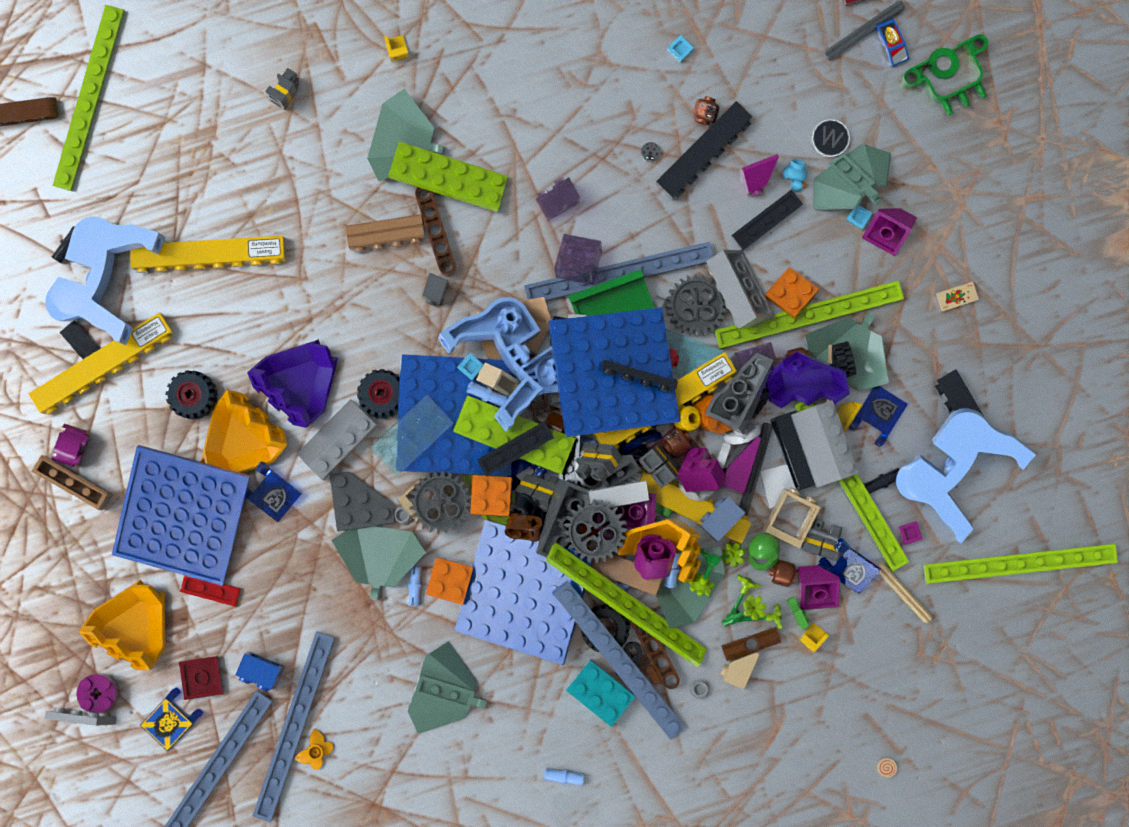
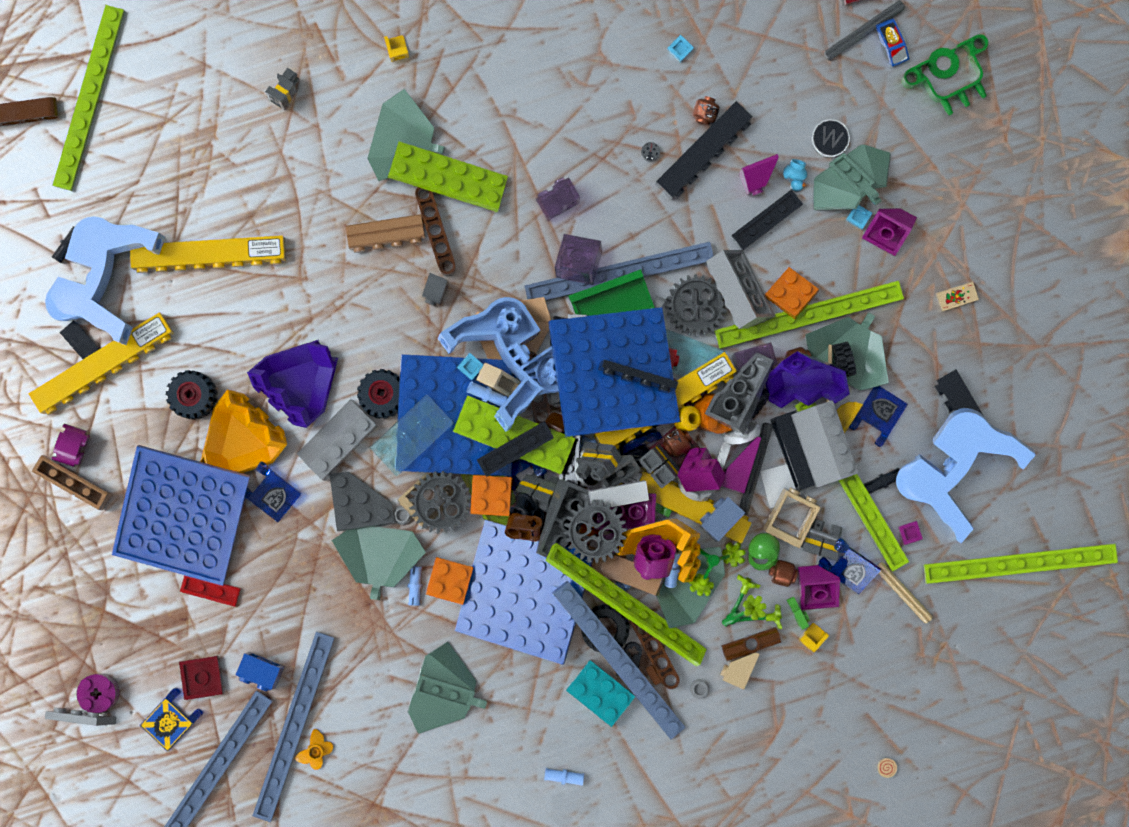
light orange panel [79,579,165,670] -> none

